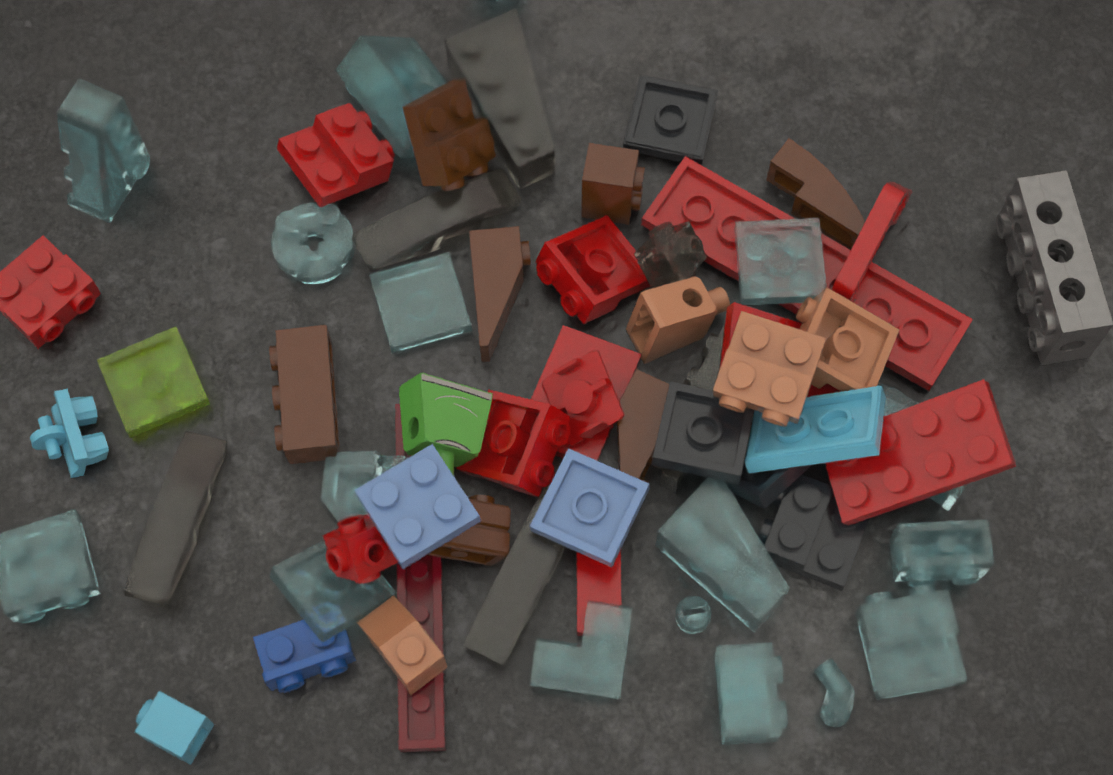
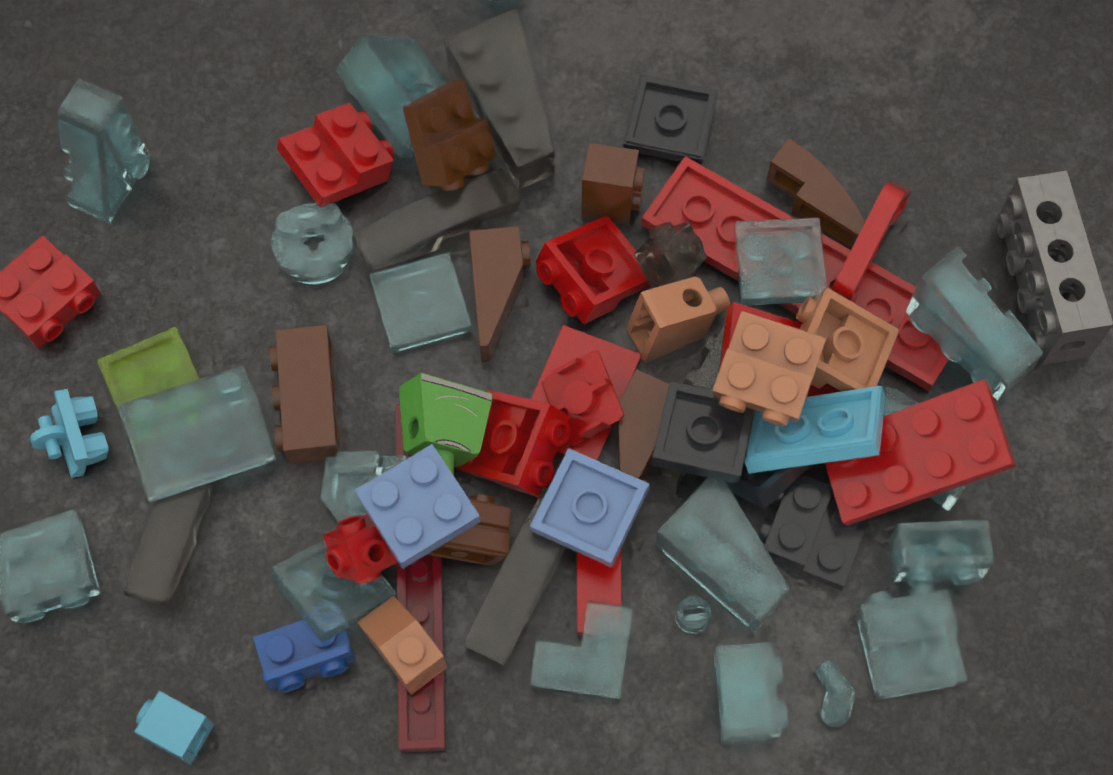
none -> clear light blue slope [116,365,275,503]
none -> clear light blue wedge [906,245,1044,401]

